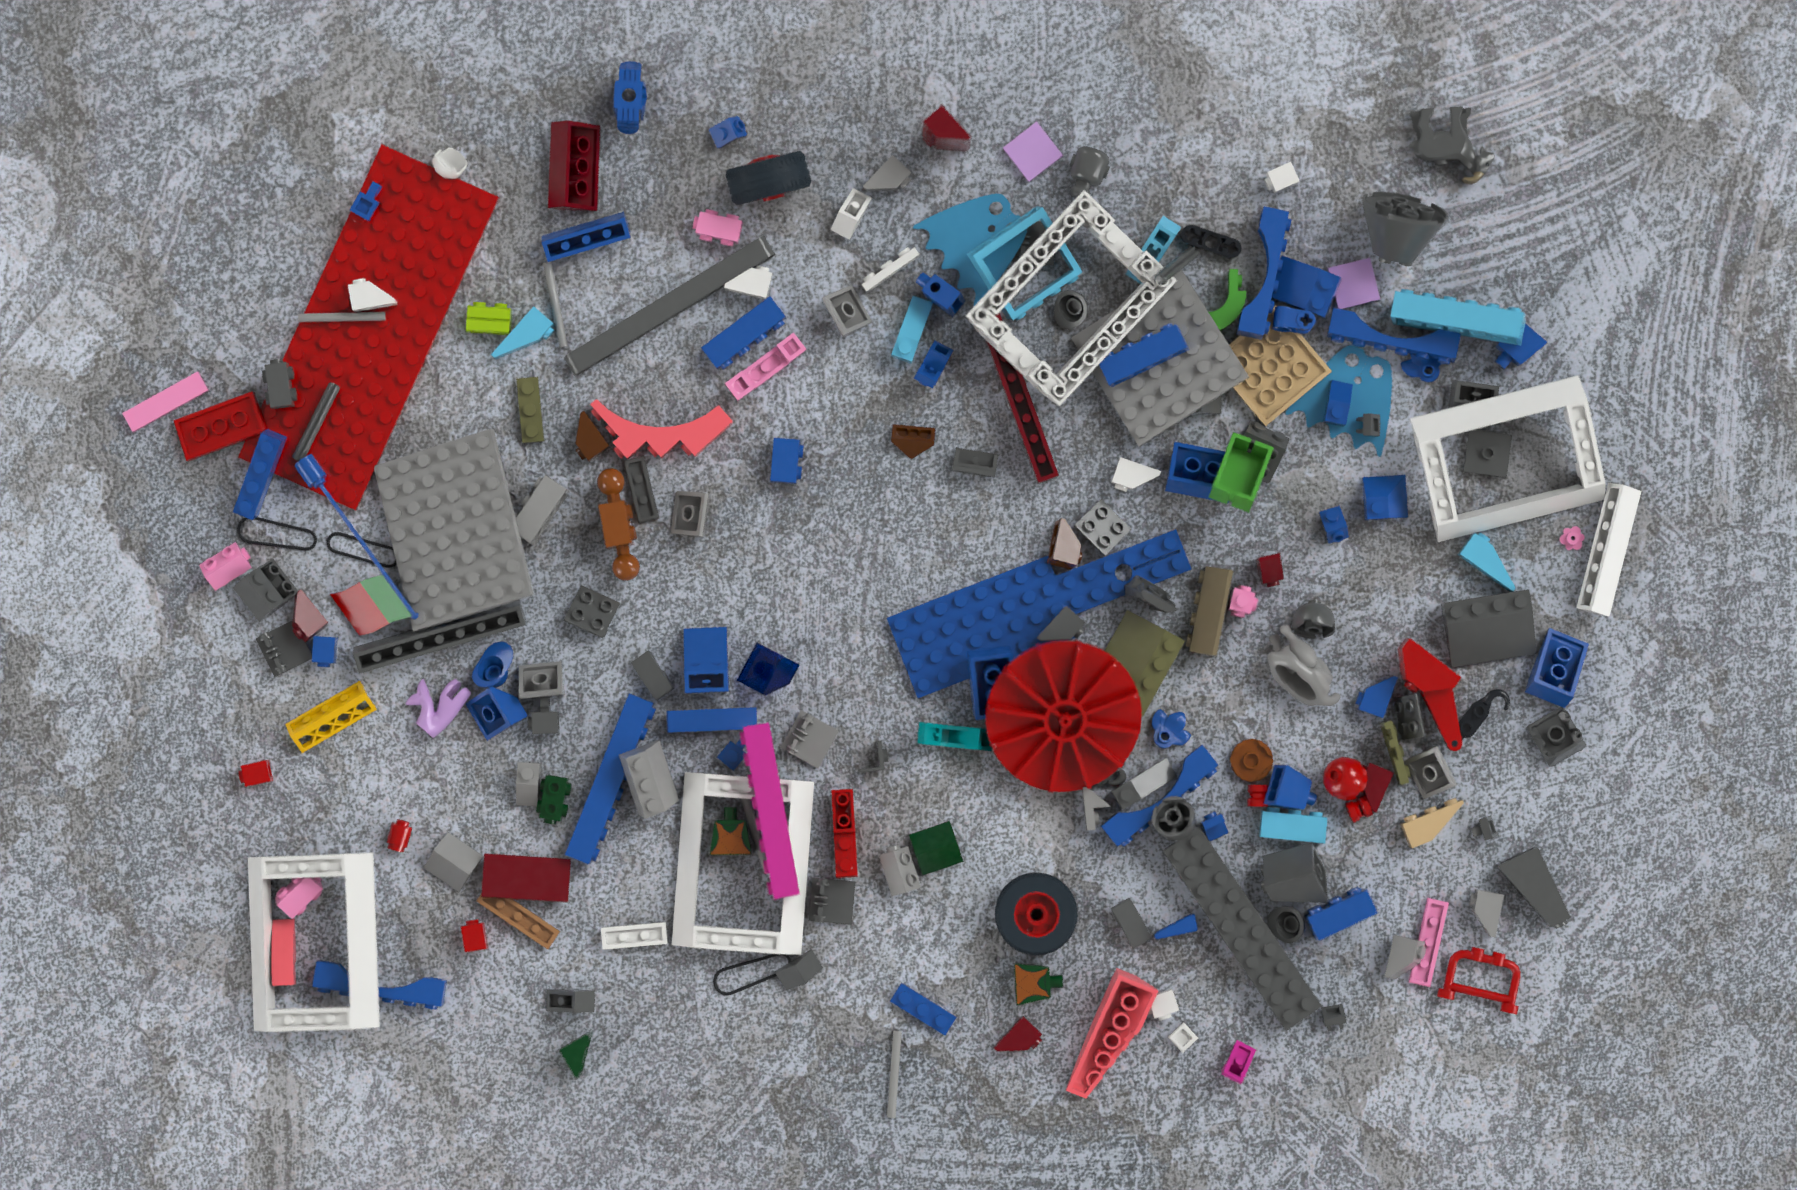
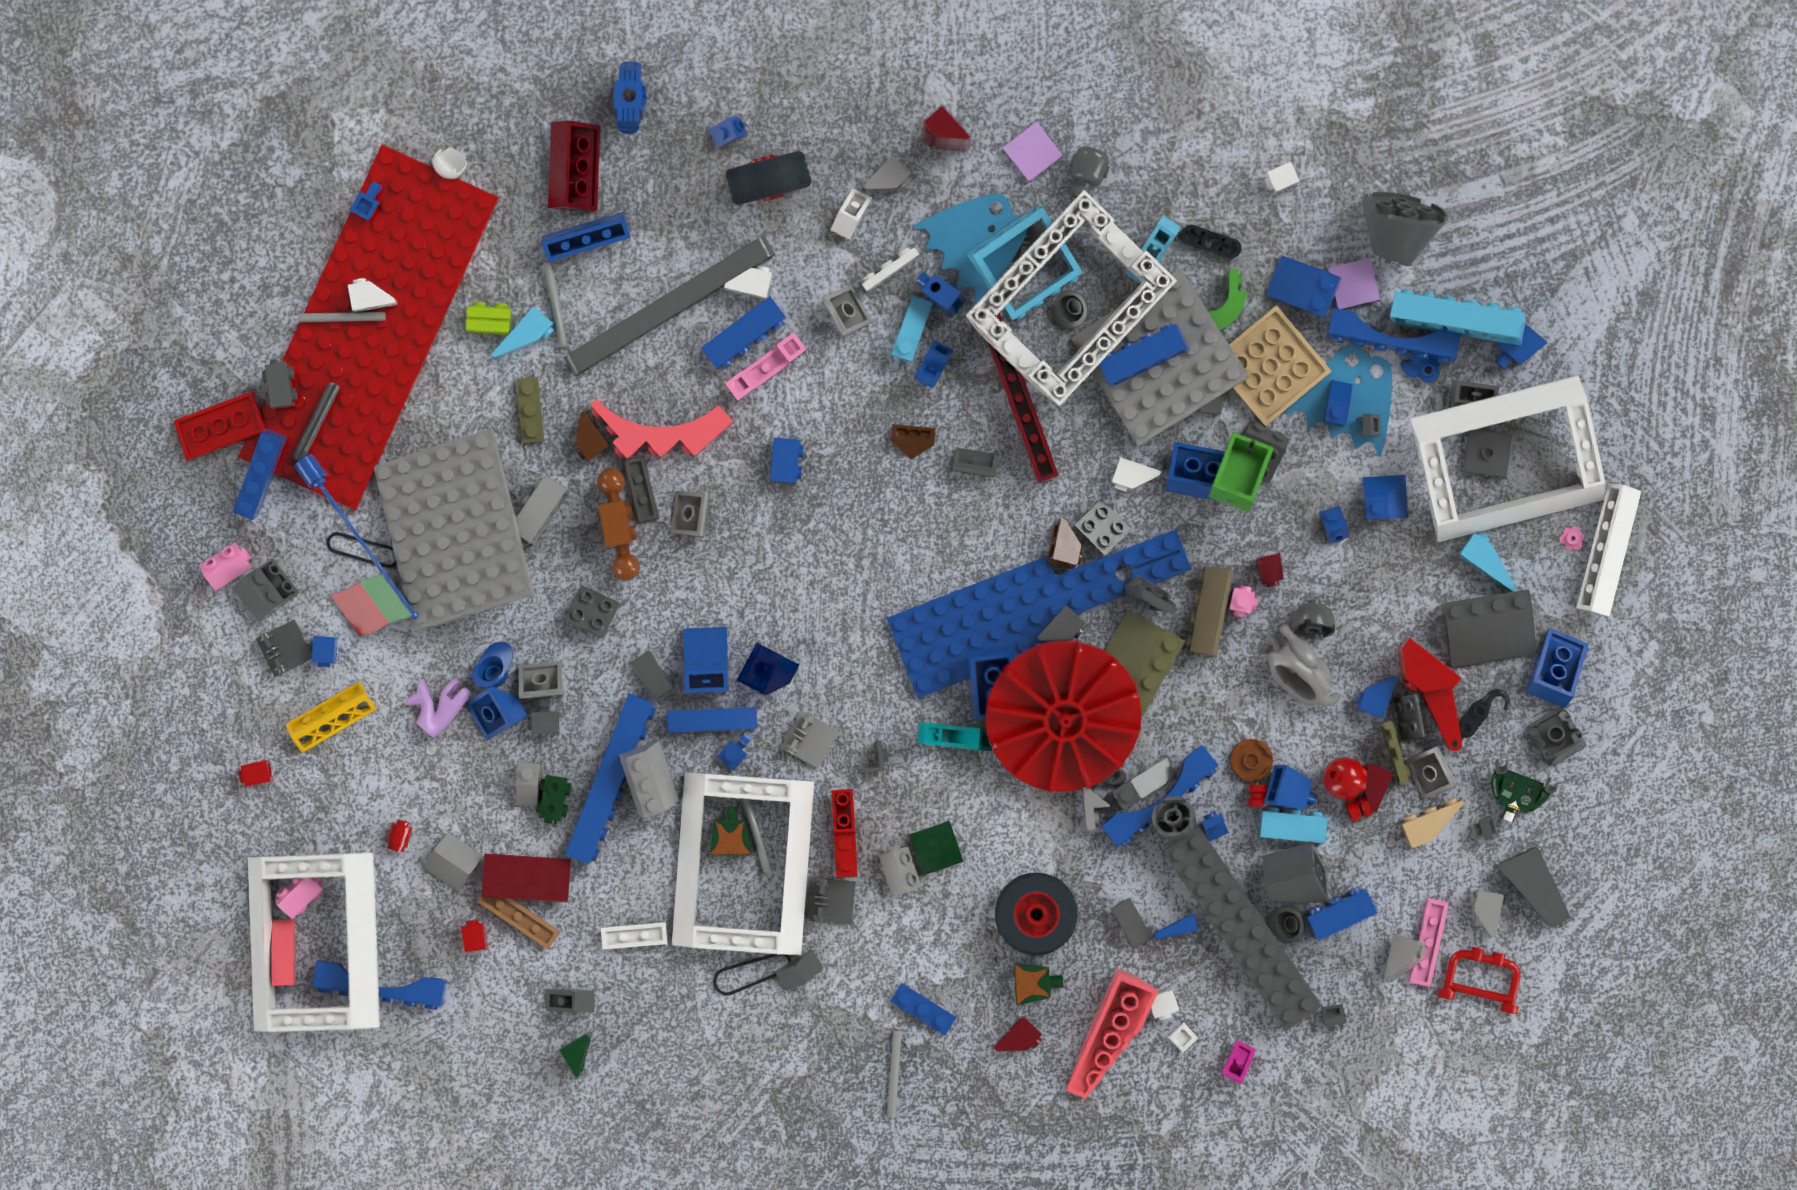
bright pink tile [122,371,209,432] -> none
black piece [237,517,317,551] -> none
slope [292,589,328,643] -> none
dark grey brick [353,600,526,674] -> none
bright pink brick [693,209,743,246] -> none
dark pink brick [740,722,800,899] -> none
blue plate [1151,709,1191,749] -> none
dark grey axle [1154,246,1199,285] -> none
blue arch [1236,206,1292,340] -> none
blue piece [1272,306,1316,334] -> none
dark grey animal [1409,107,1495,184] -> none
none -> dark green torso [1490,759,1559,823]

